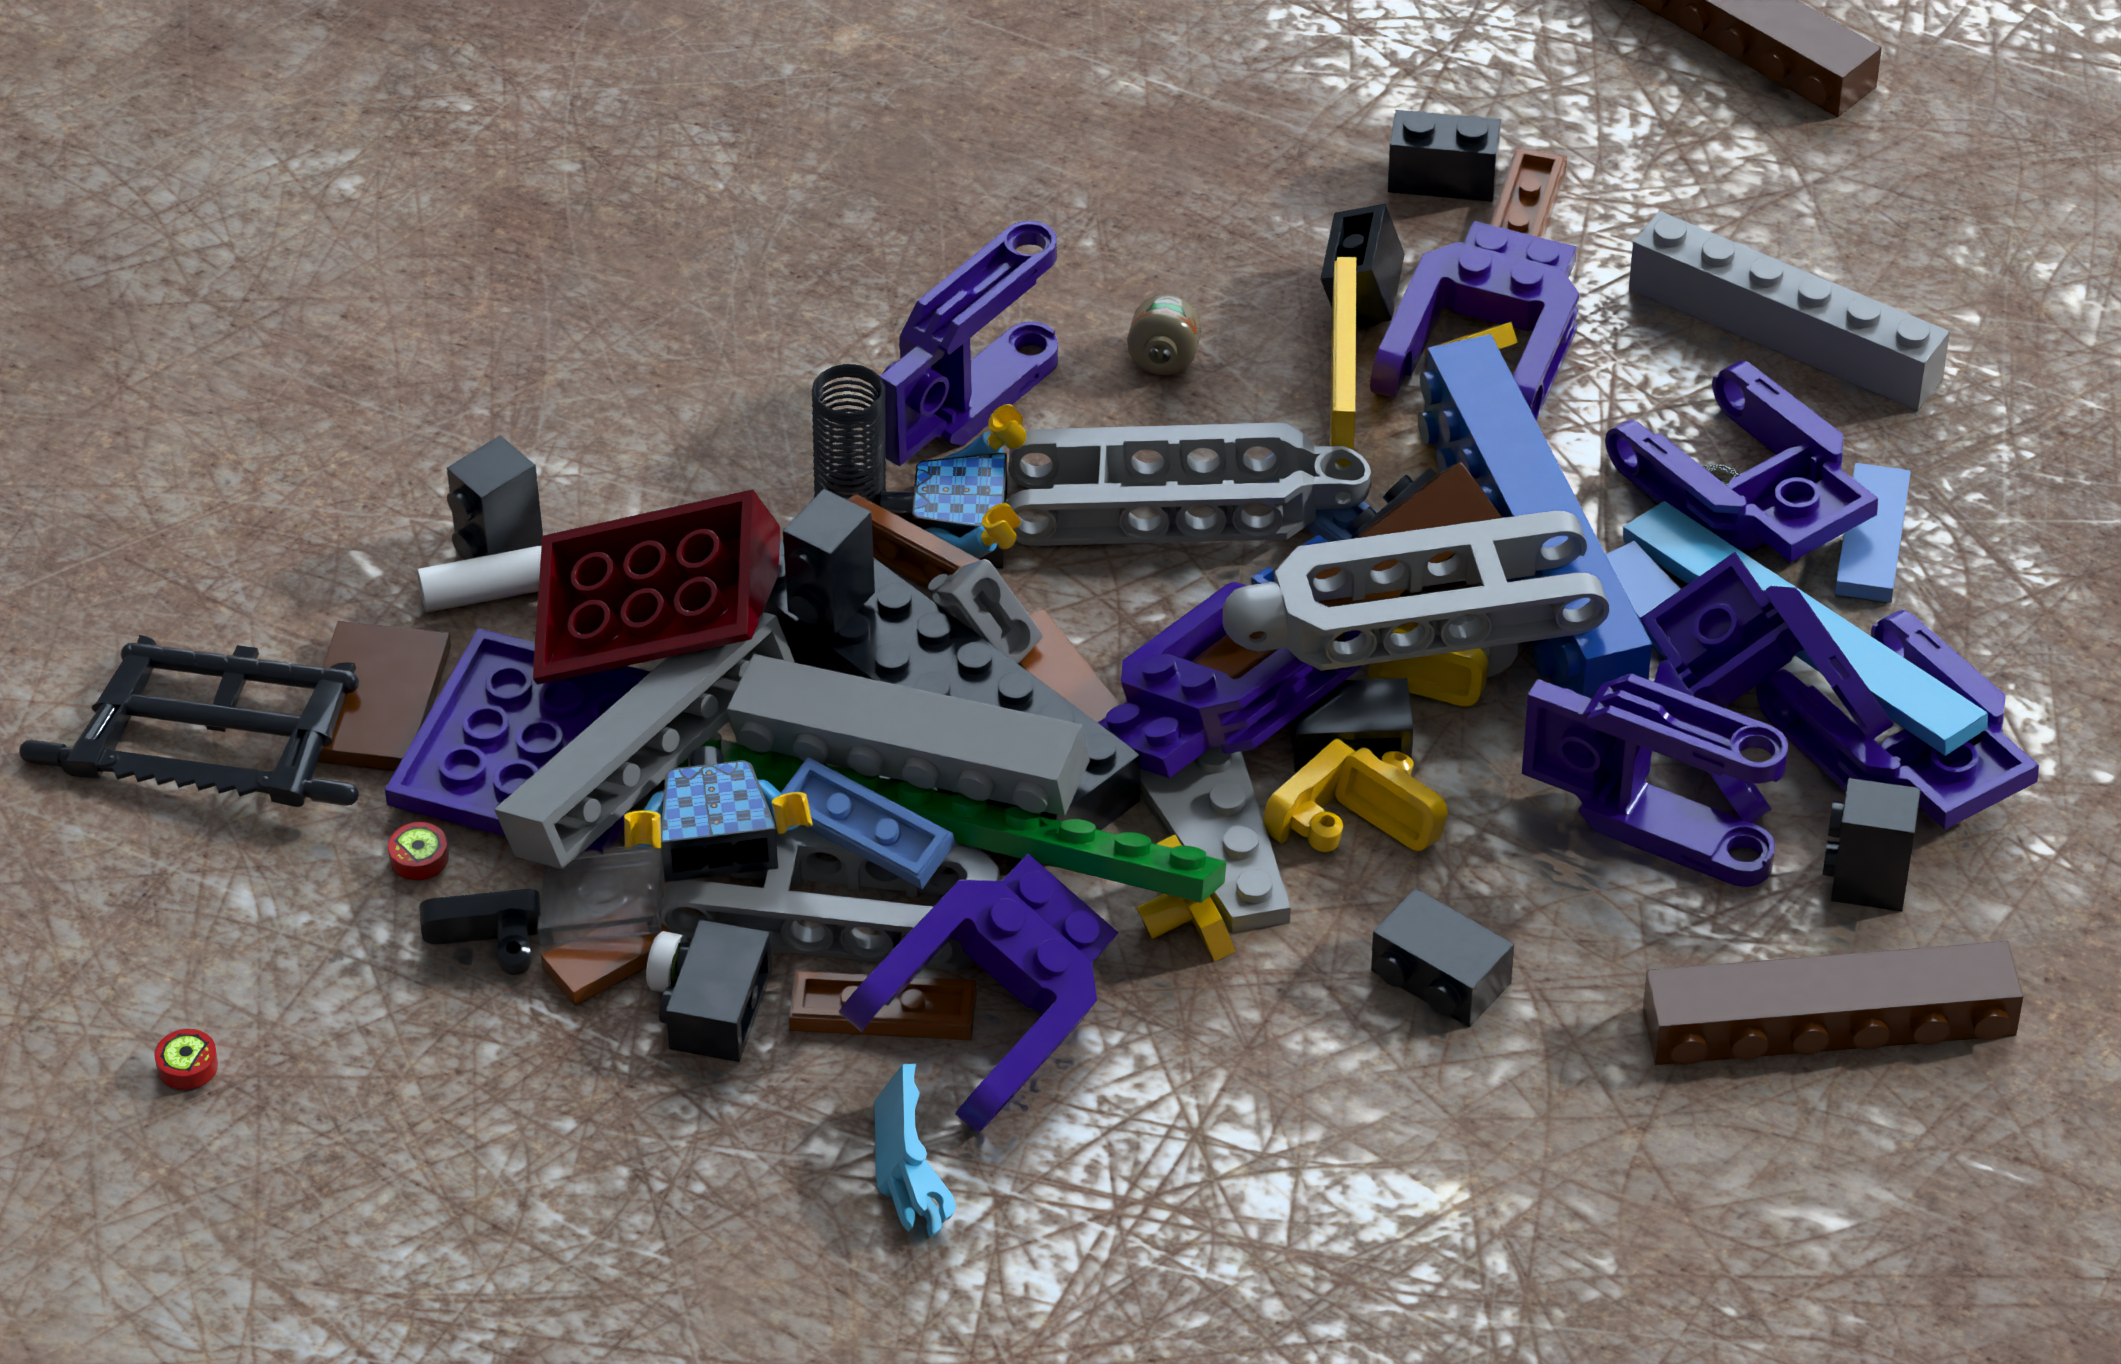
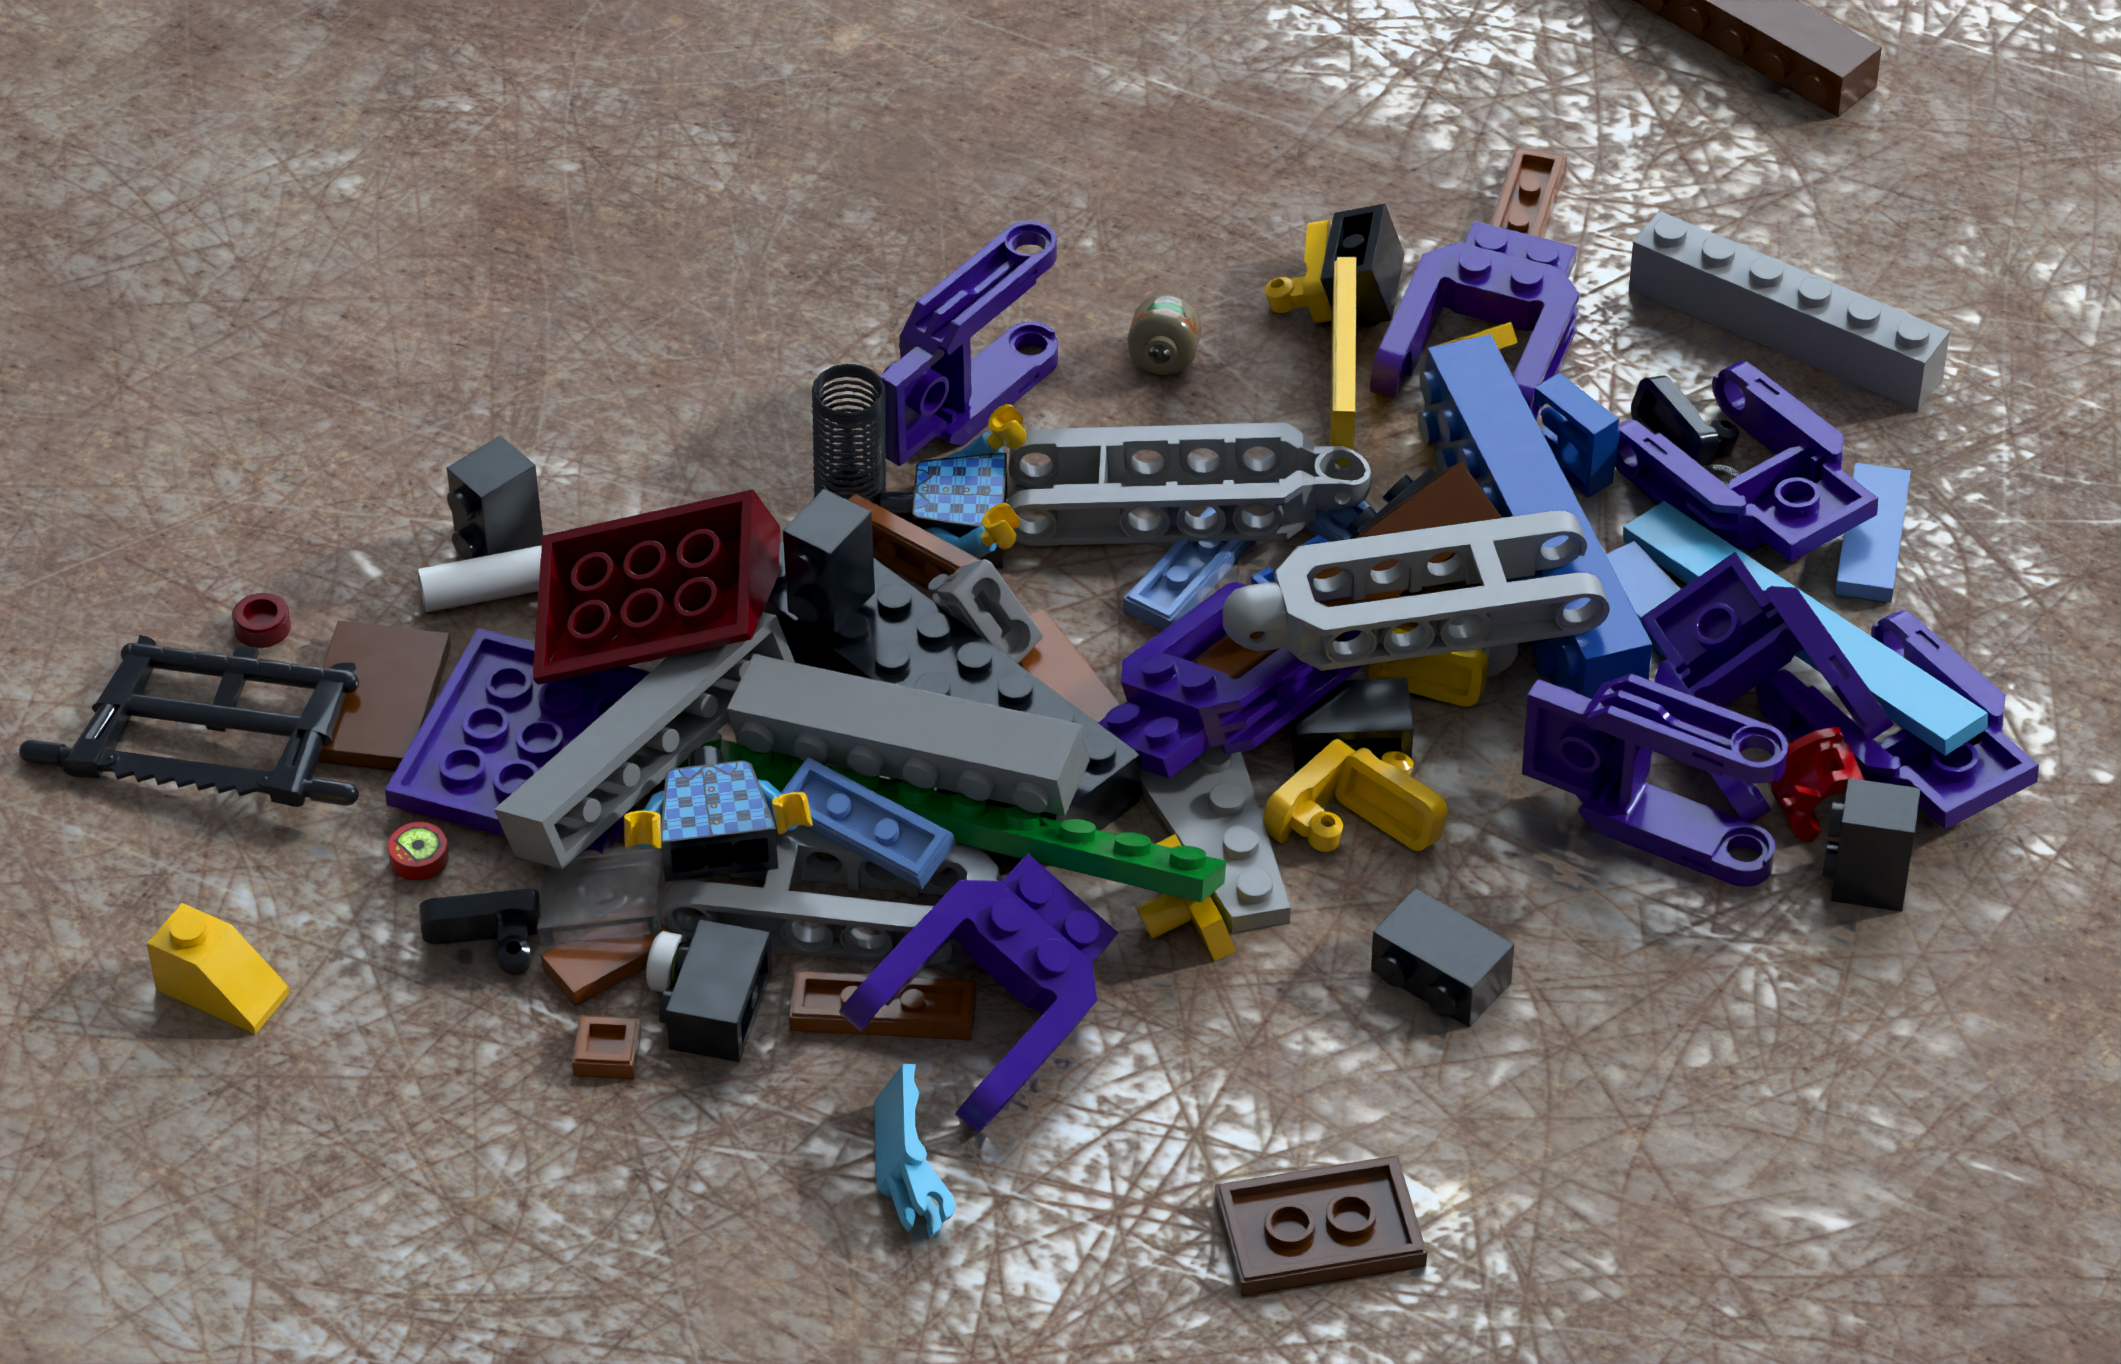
tile [154,1029,218,1090] -> none
black brick [1388,110,1501,202] -> none
brick [1643,941,2024,1065] -> none
none -> yellow slope [147,903,290,1035]
none -> dark red tile [232,593,291,648]
none -> dark orange tile [572,1016,641,1079]
none -> medium blue tile [1123,507,1256,630]
none -> tile [1215,1155,1427,1297]
none -> yellow piece [1264,219,1332,324]
none -> blue brick [1534,372,1620,498]
none -> black piece [1631,375,1740,470]
none -> red piece [1768,727,1864,842]

